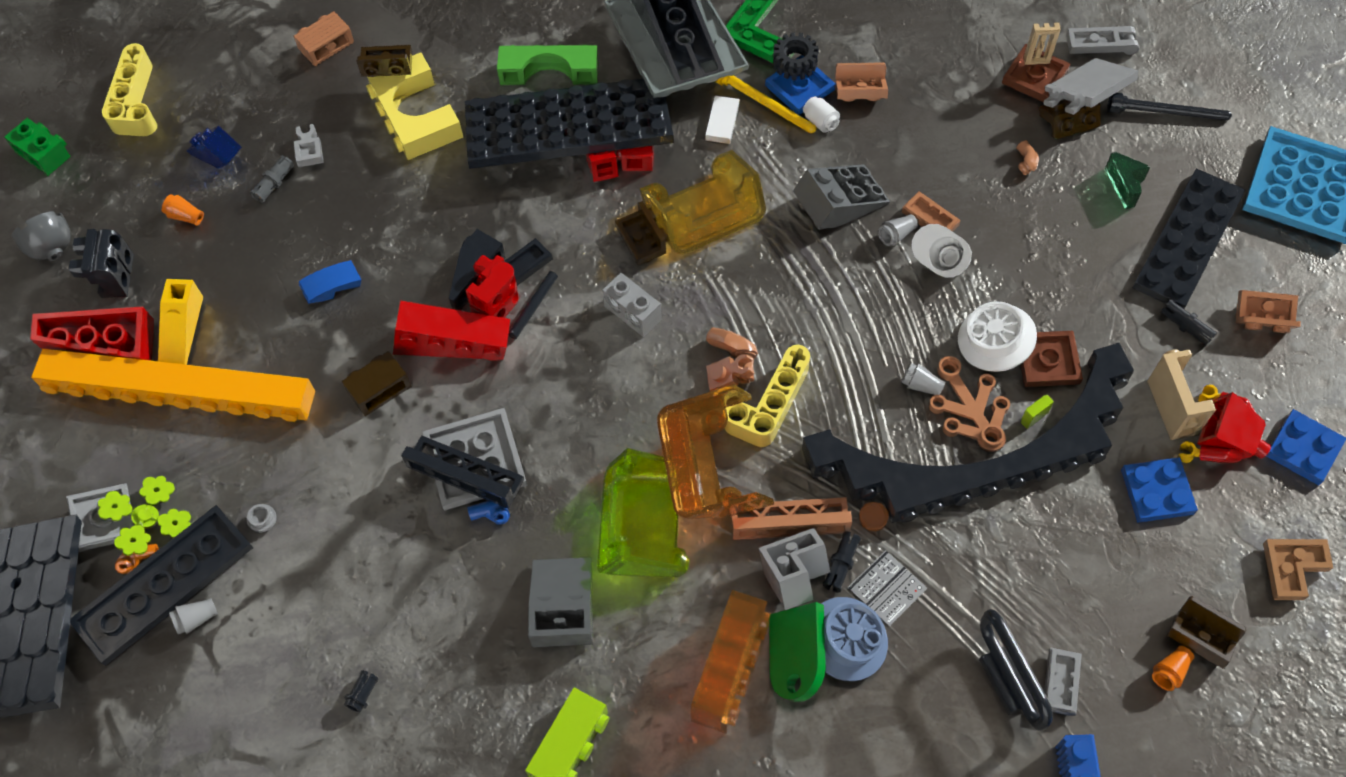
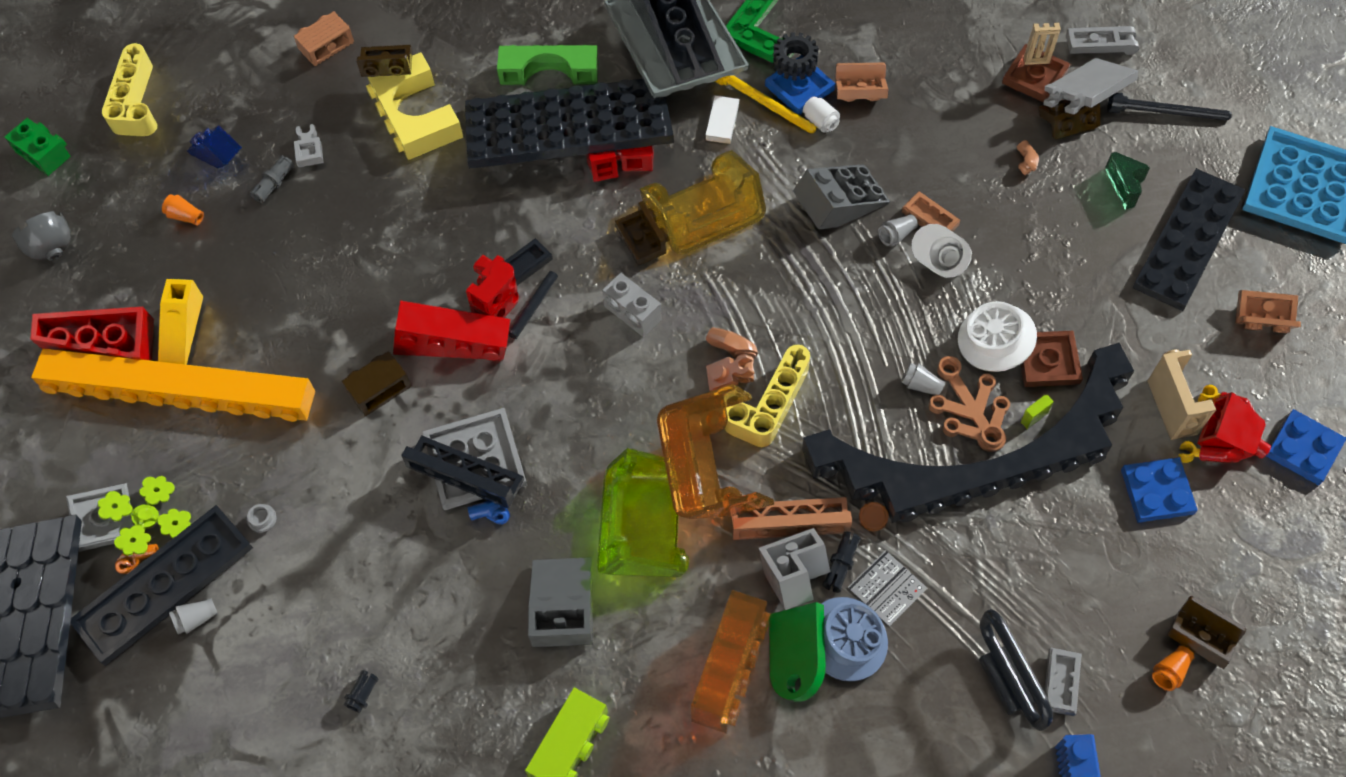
black hips [69,229,134,298] -> none
blue slope [299,260,361,304] -> none
black slope [449,229,506,311] -> none
black pin [1160,299,1217,346] -> none
medium nougat plate [1263,539,1333,600] -> none

